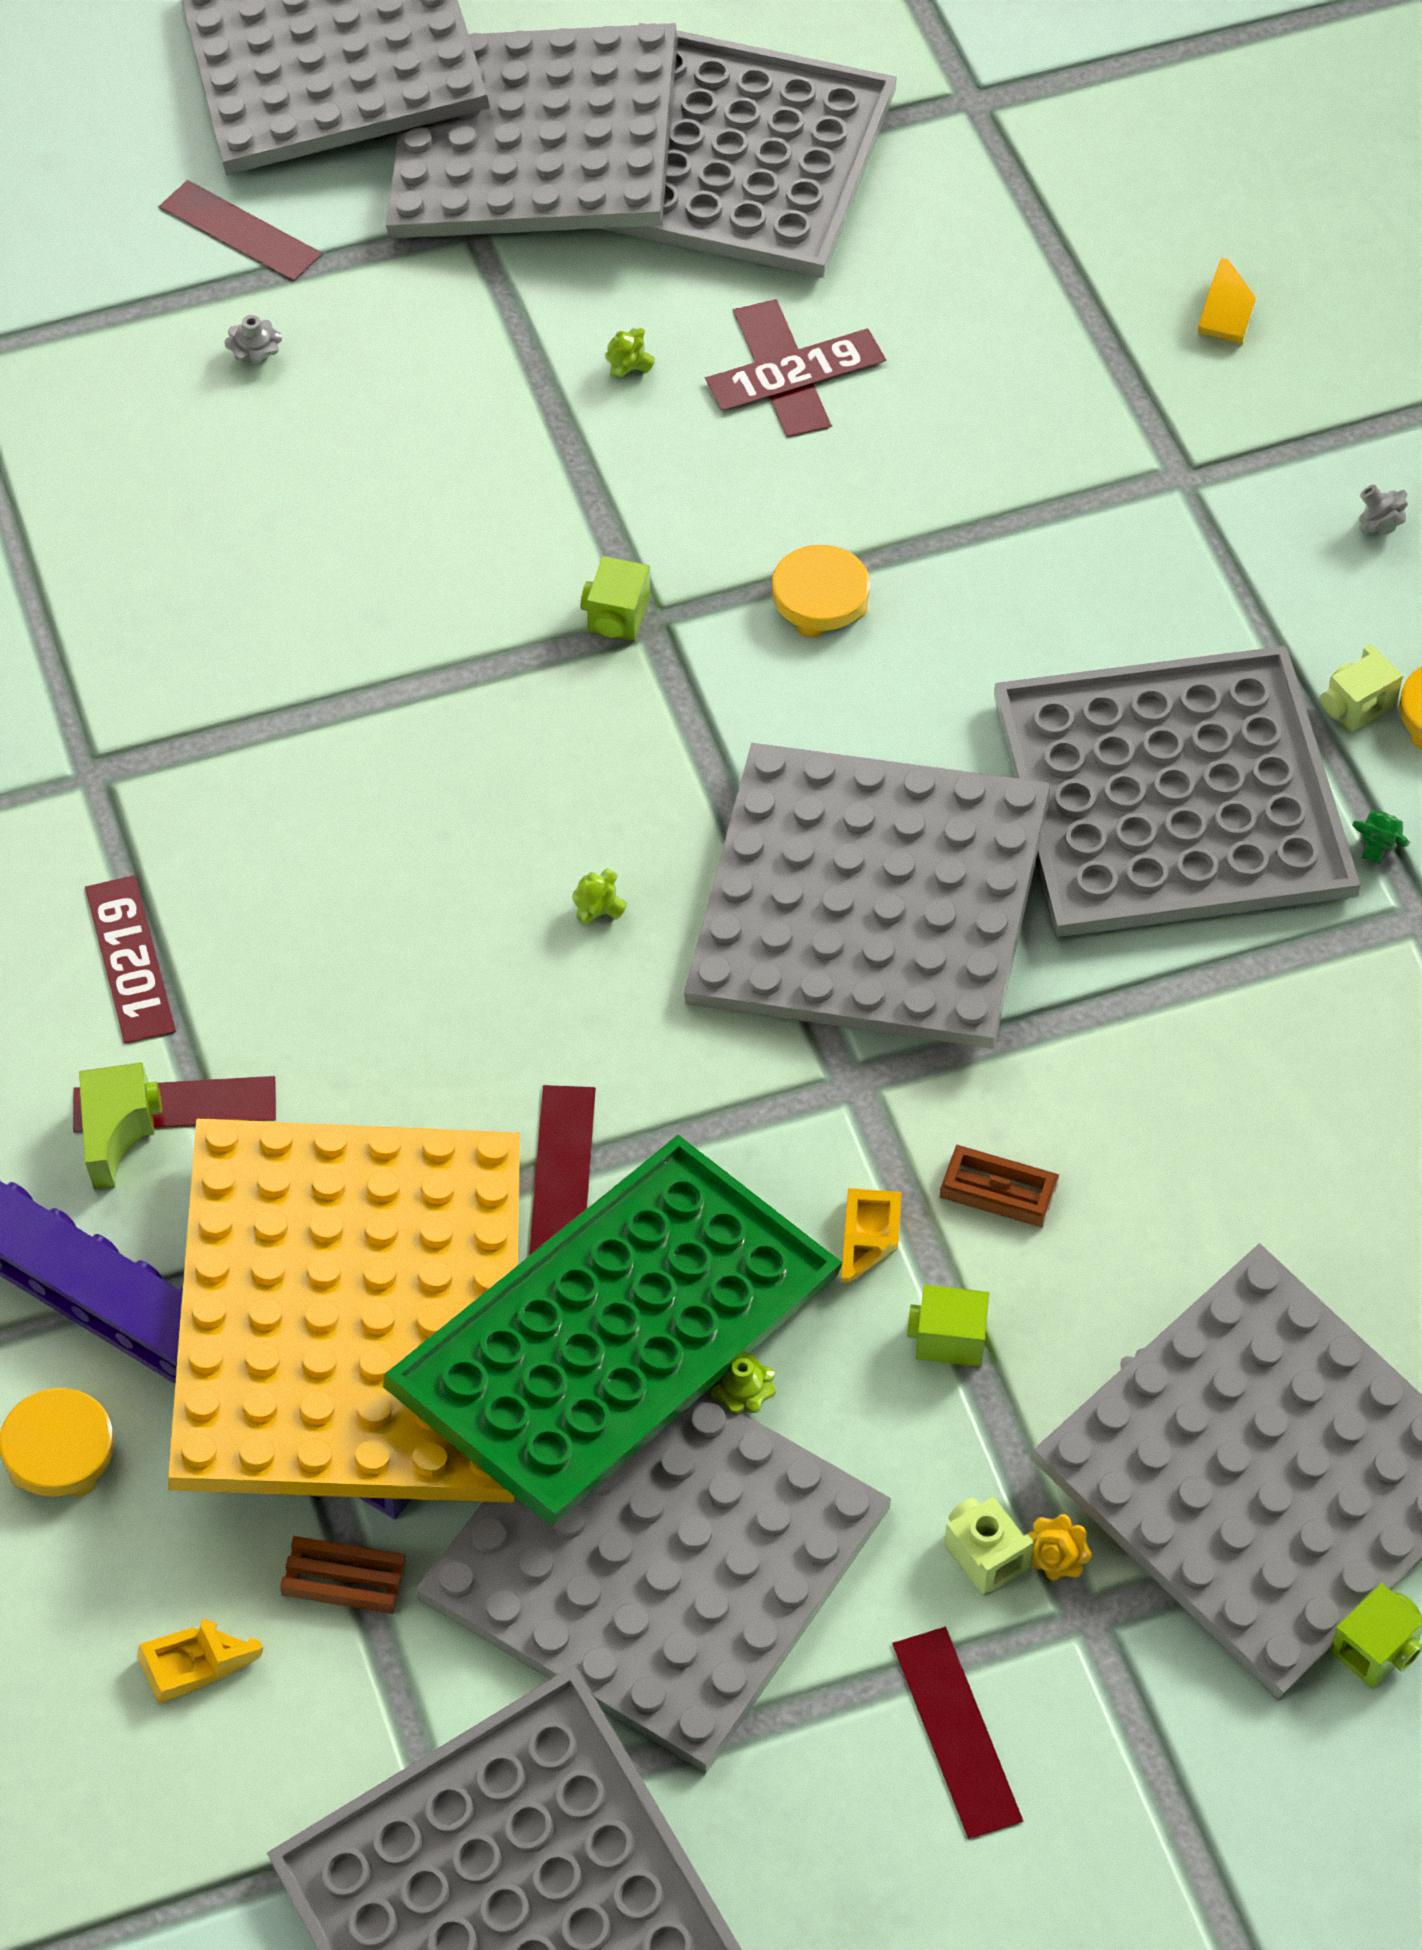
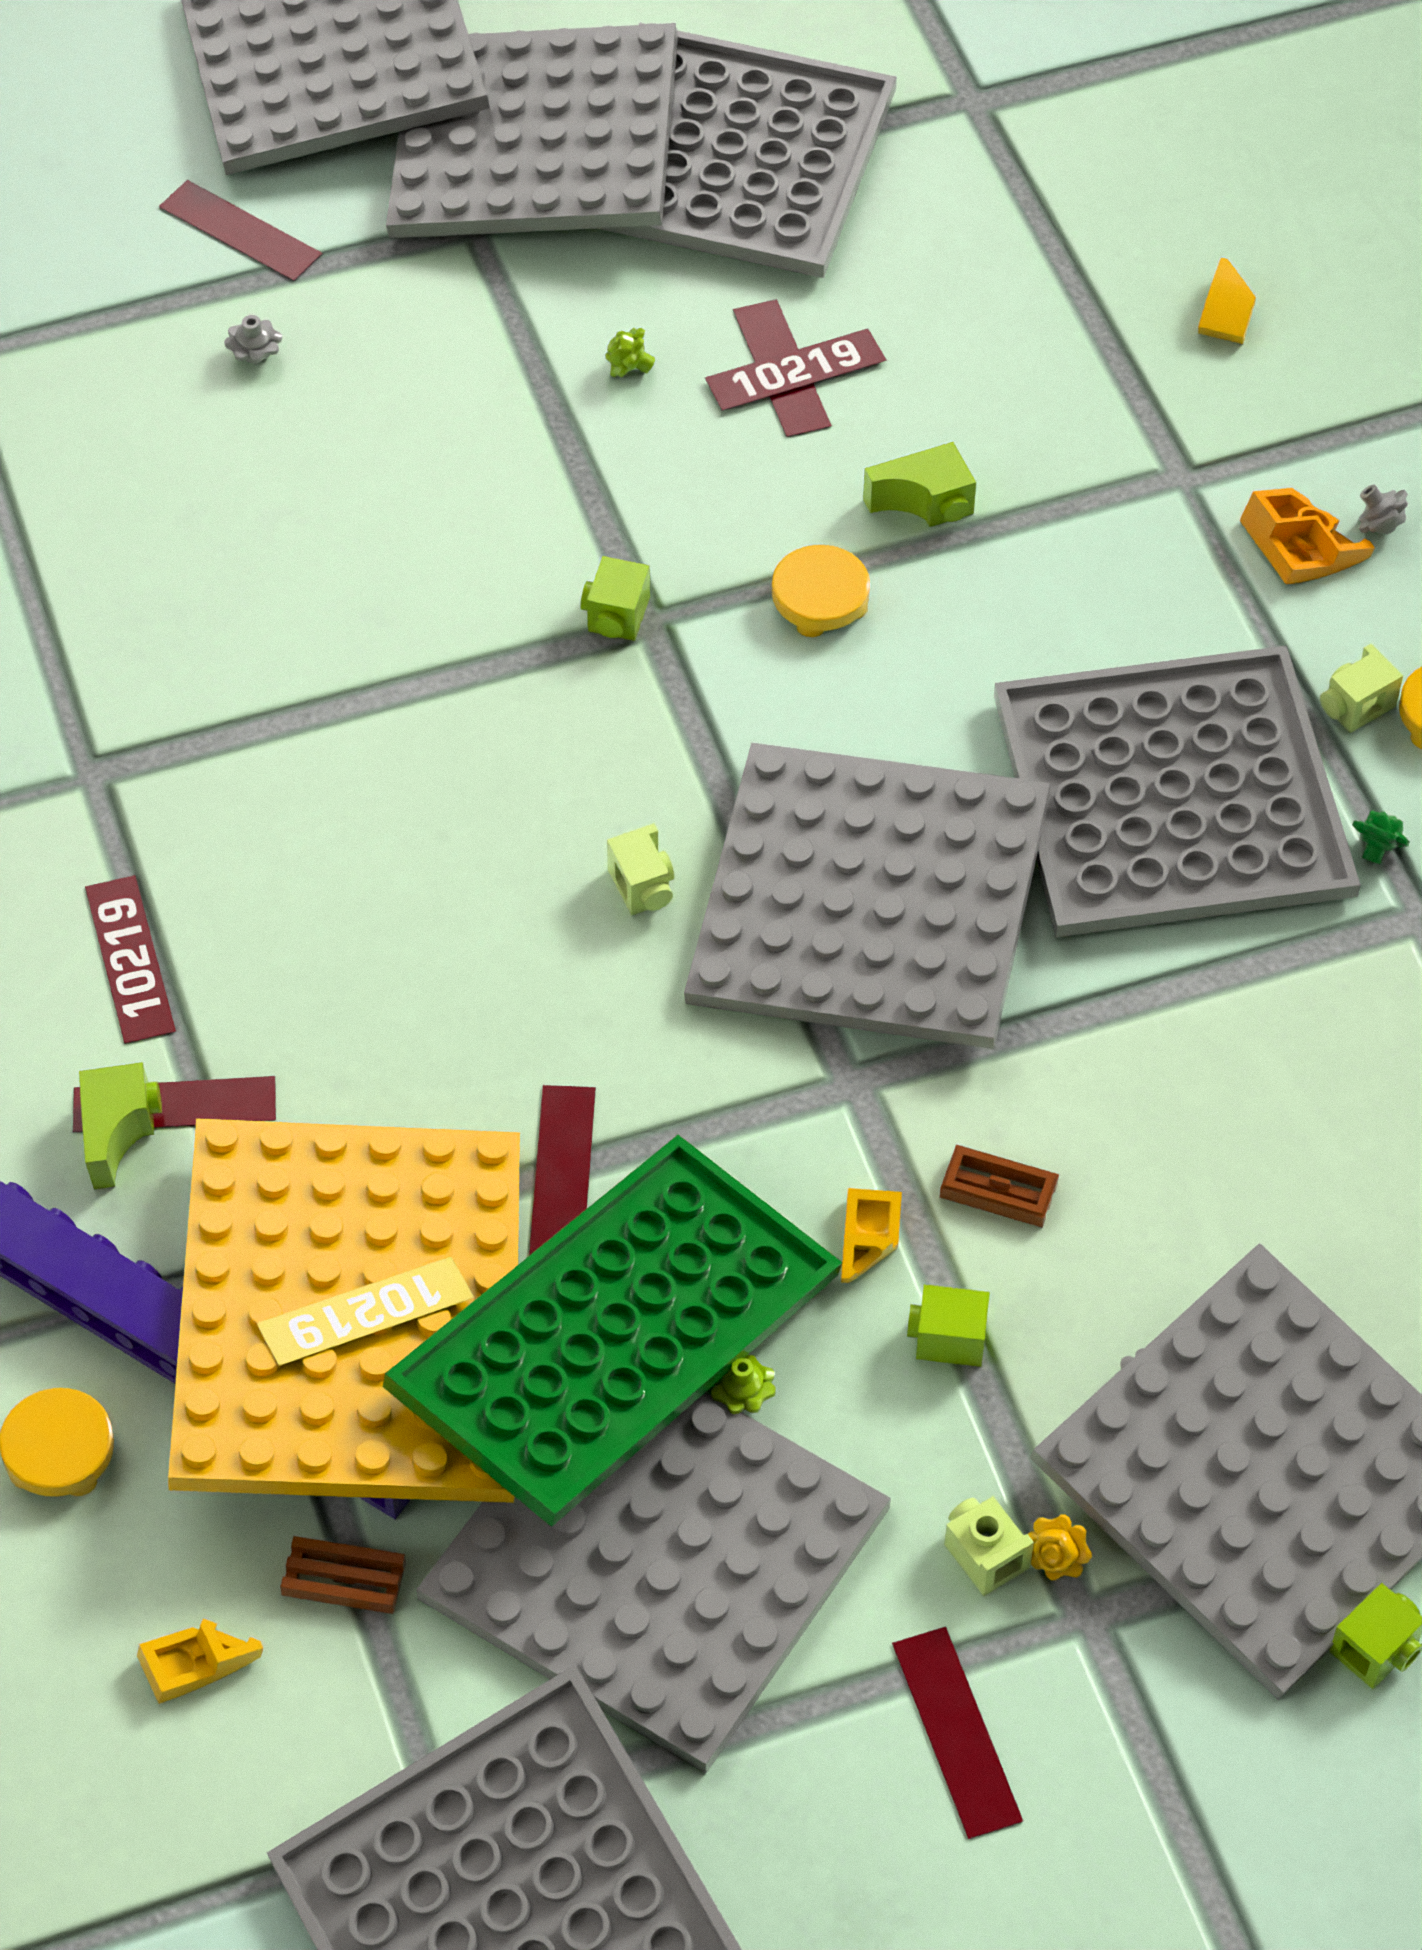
lime plant [572,868,627,924] -> none
none -> light yellow sticker [257,1257,474,1366]
none -> yellowish green brick [607,823,675,916]
none -> lime arch [863,442,977,527]
none -> light orange slope [1239,488,1375,585]

